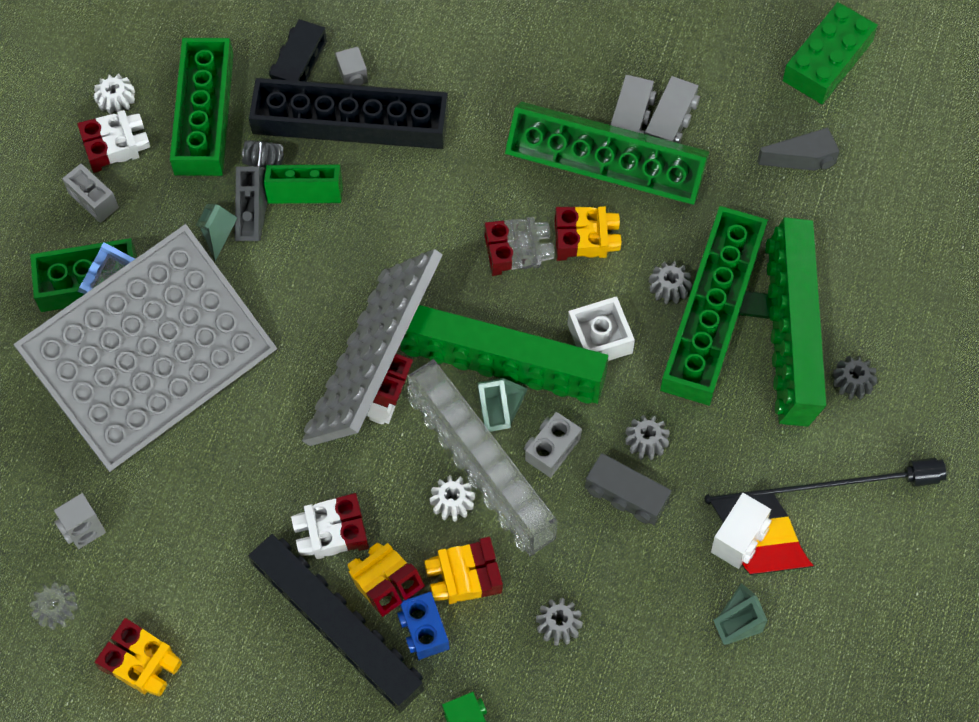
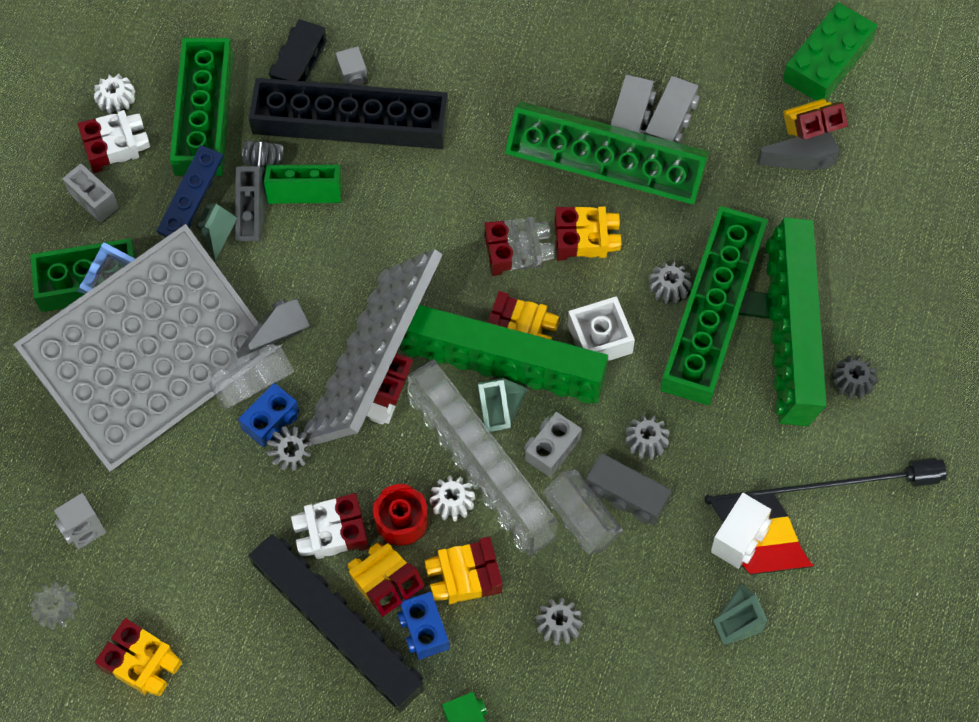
none -> dark blue plate [157,145,224,237]
none -> clear brick [209,344,295,411]
none -> slope [236,299,310,358]
none -> blue brick [238,383,300,448]
none -> light grey gear [266,426,311,471]
none -> red brick [373,484,428,546]
none -> yellow hips [487,291,559,340]
none -> clear brick [542,469,623,555]
none -> dark red hips [783,99,848,140]

